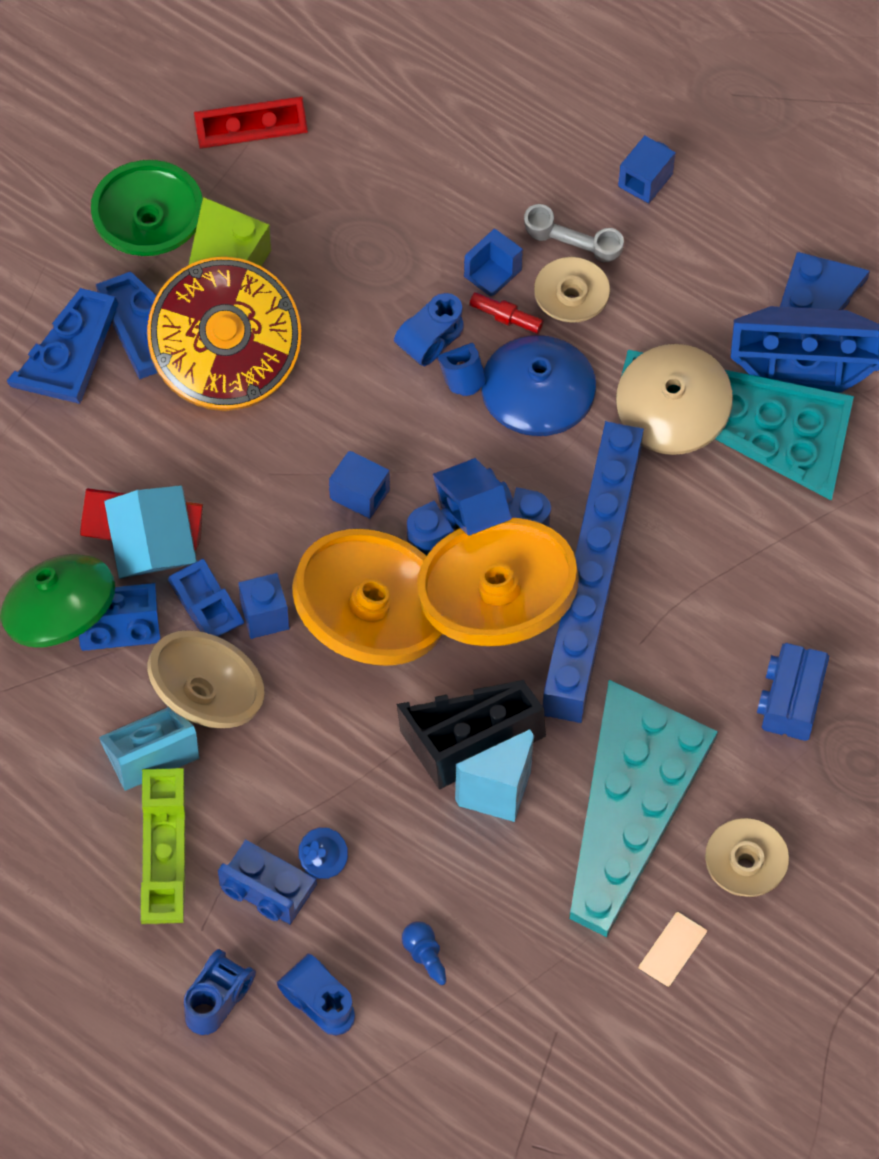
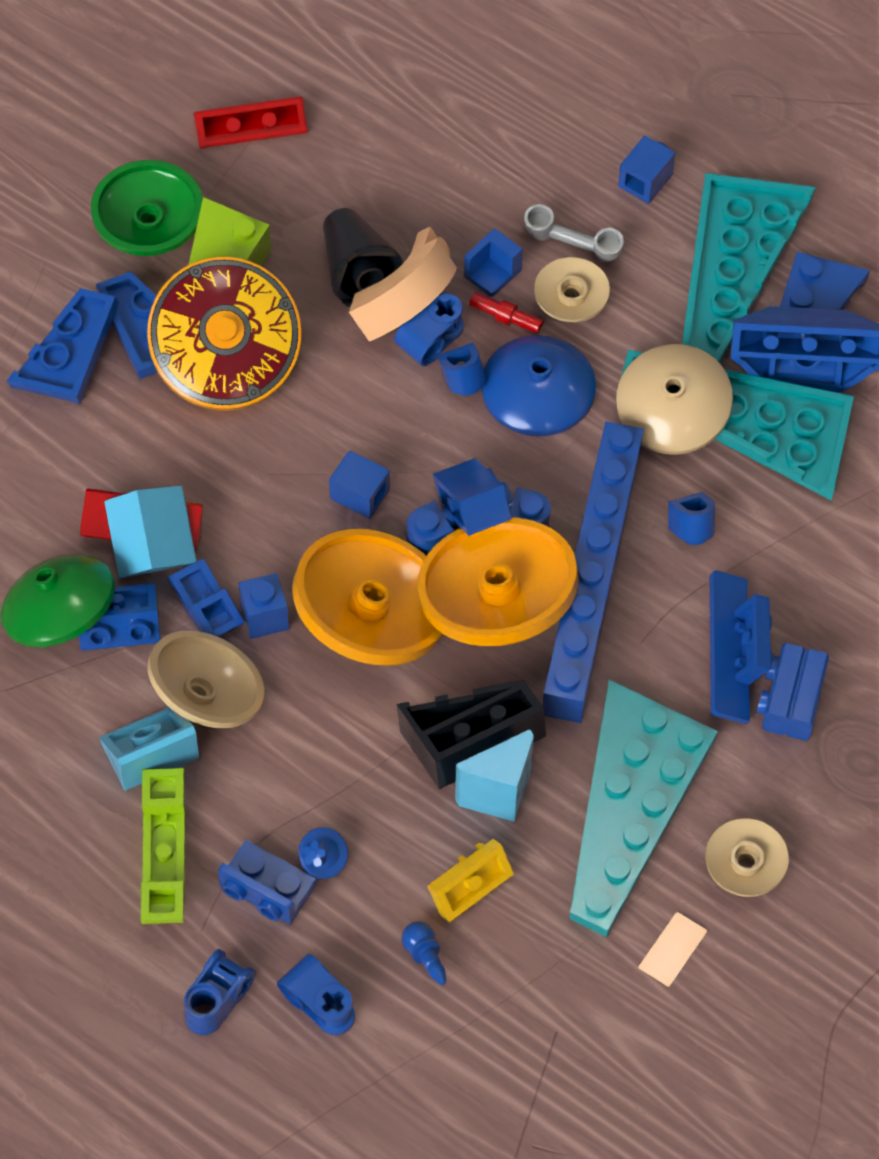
none -> black cone [323,208,403,307]
none -> light nougat arch [349,226,457,342]
none -> yellow plate [427,839,514,923]
none -> blue plate [668,491,715,545]
none -> teal wing [682,173,816,364]
none -> blue bracket [709,570,773,724]

